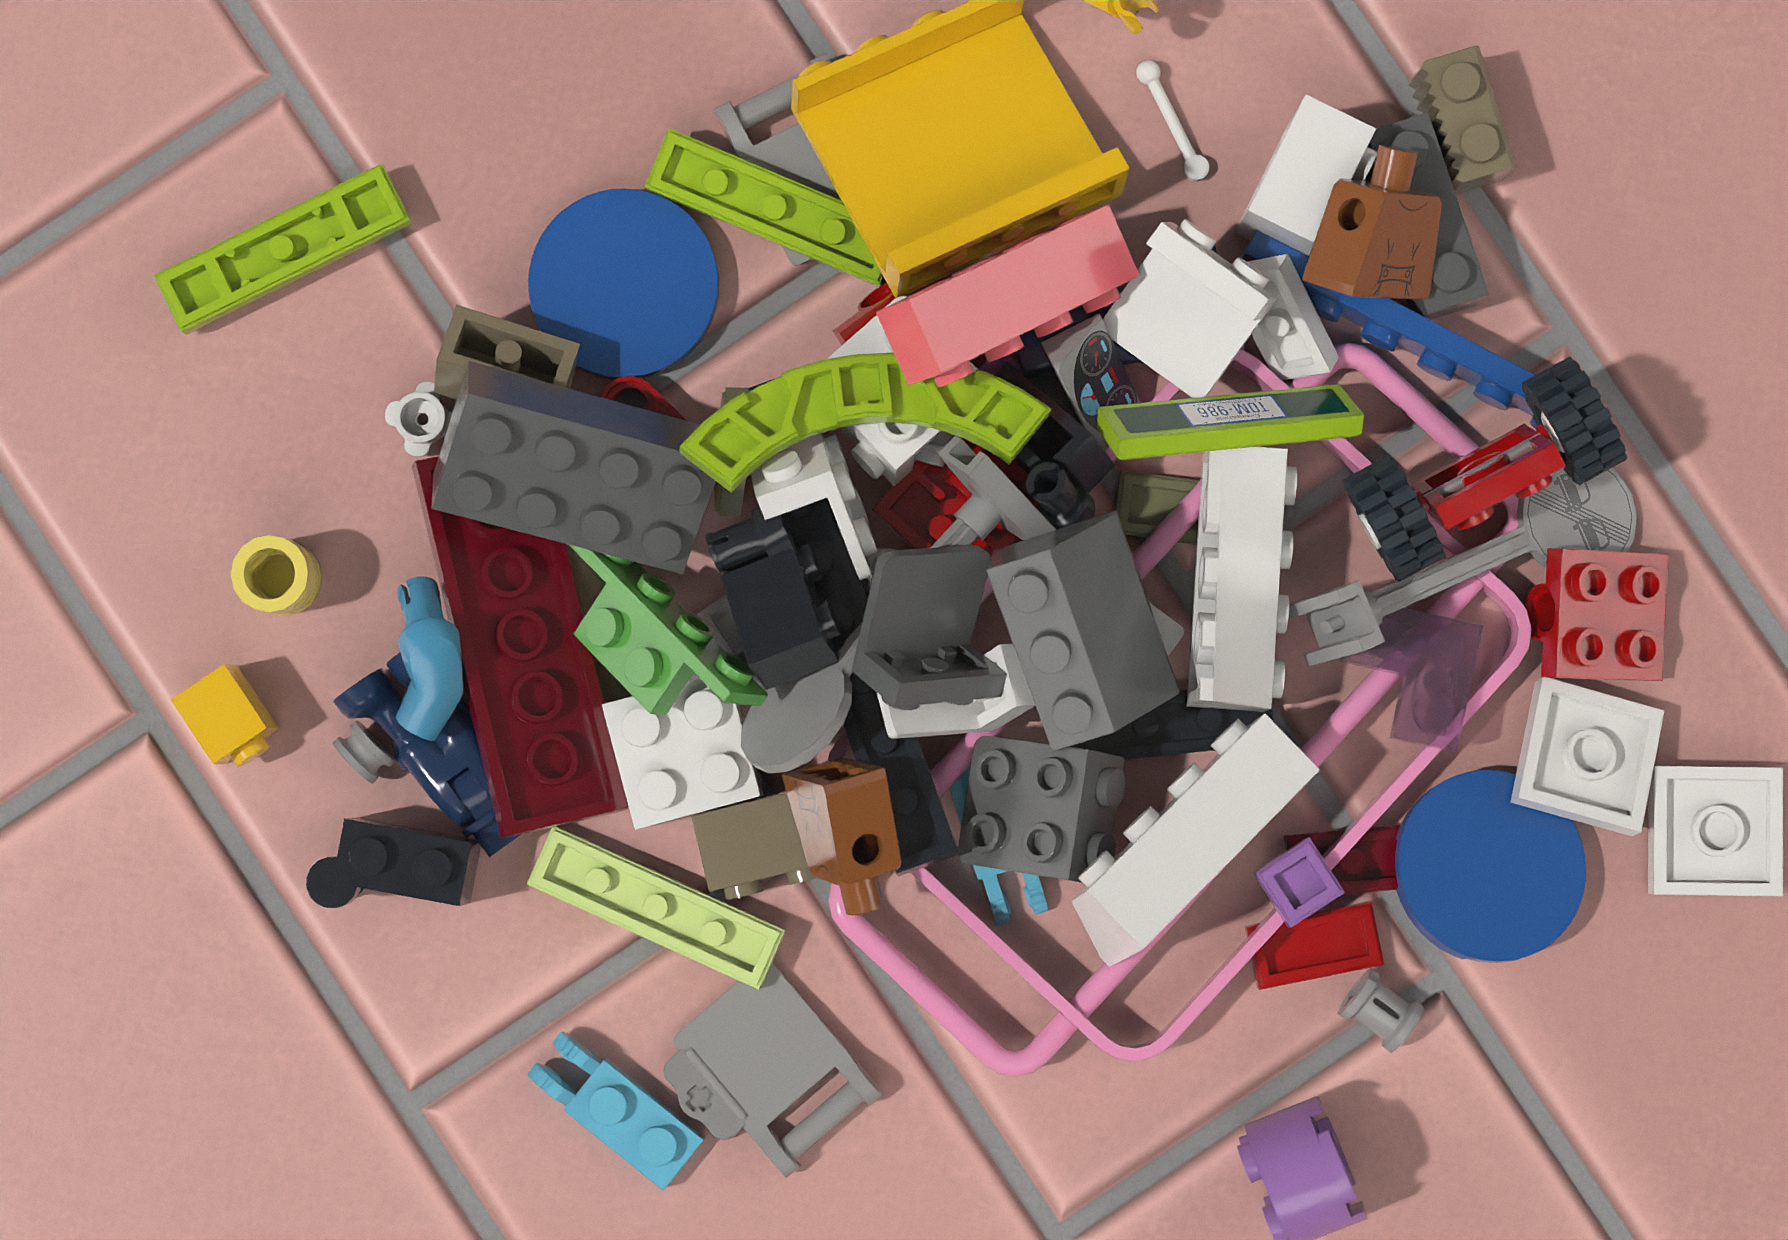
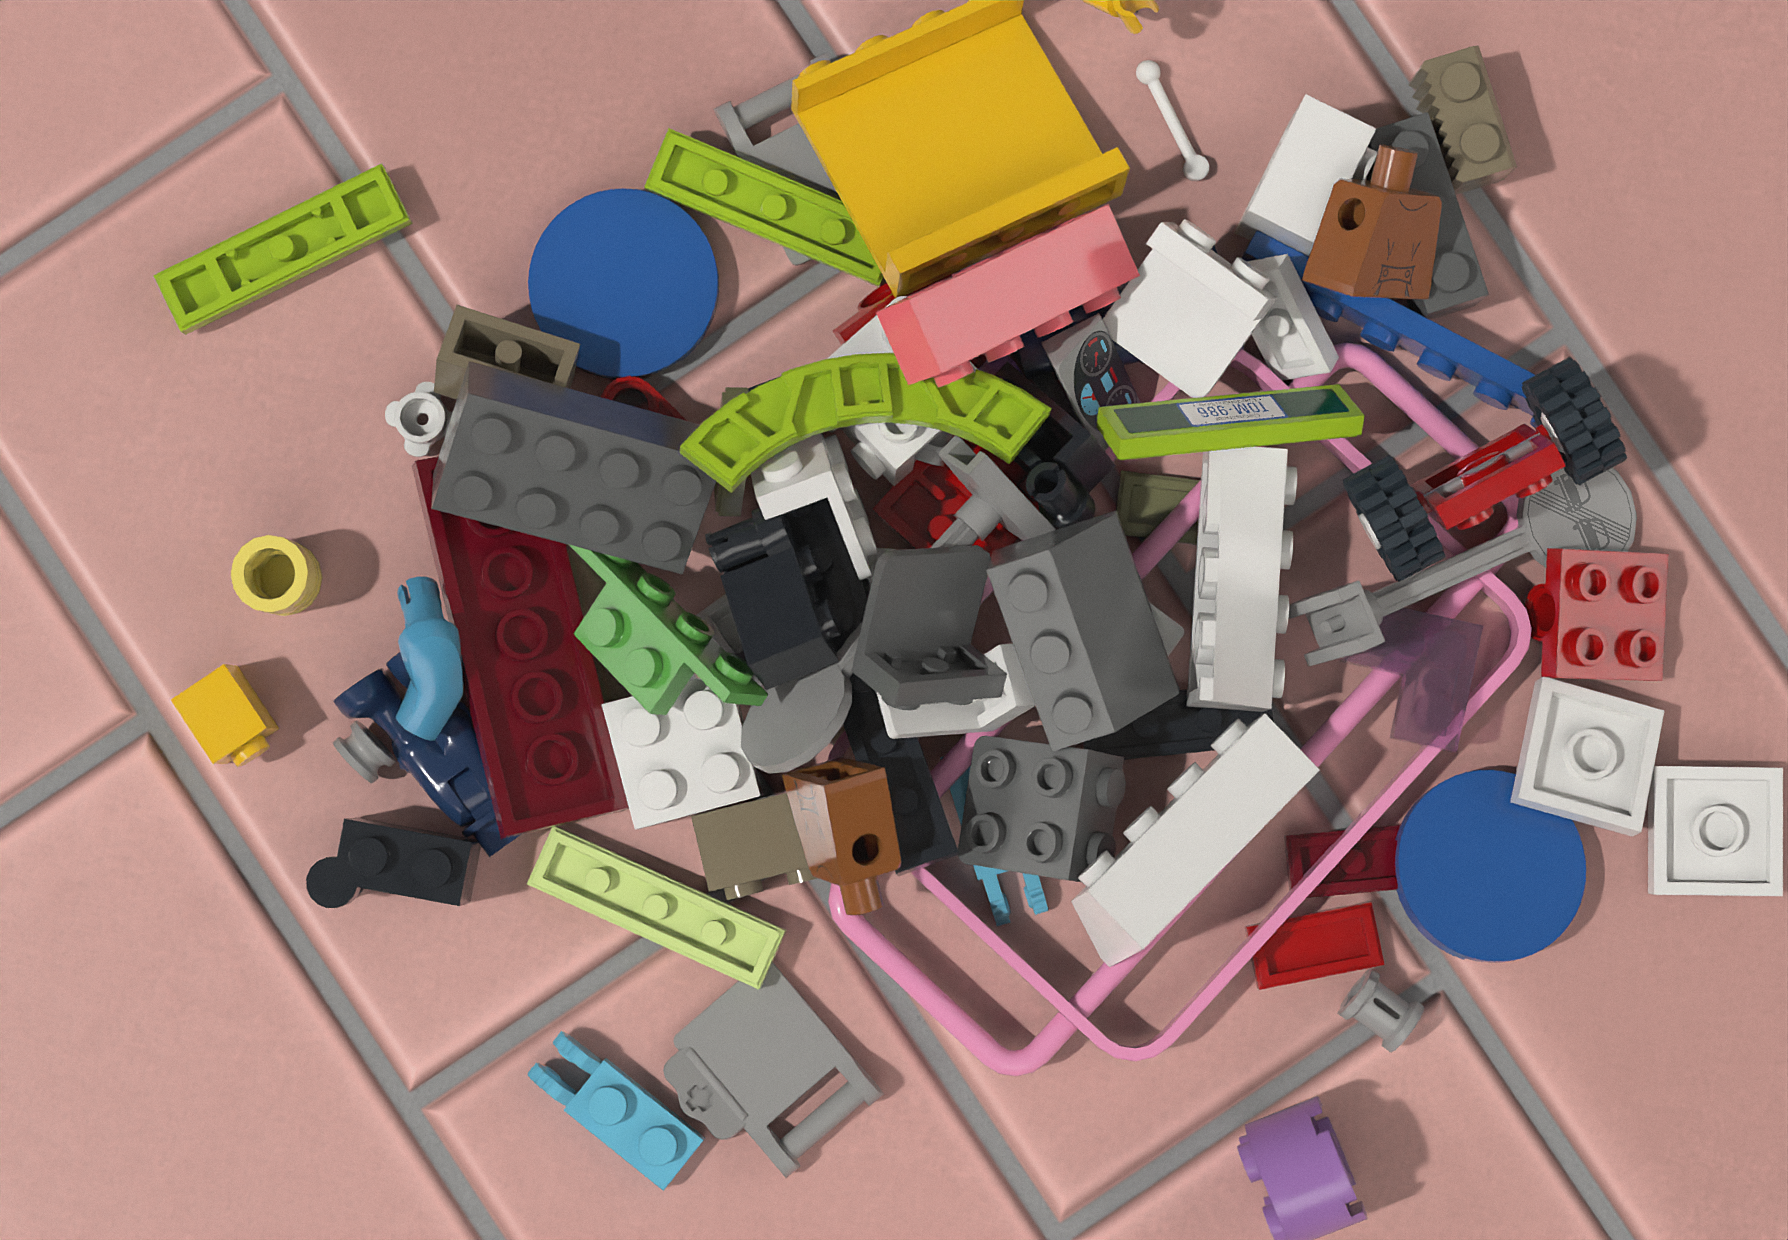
medium lavender tile [1252,838,1345,928] -> none

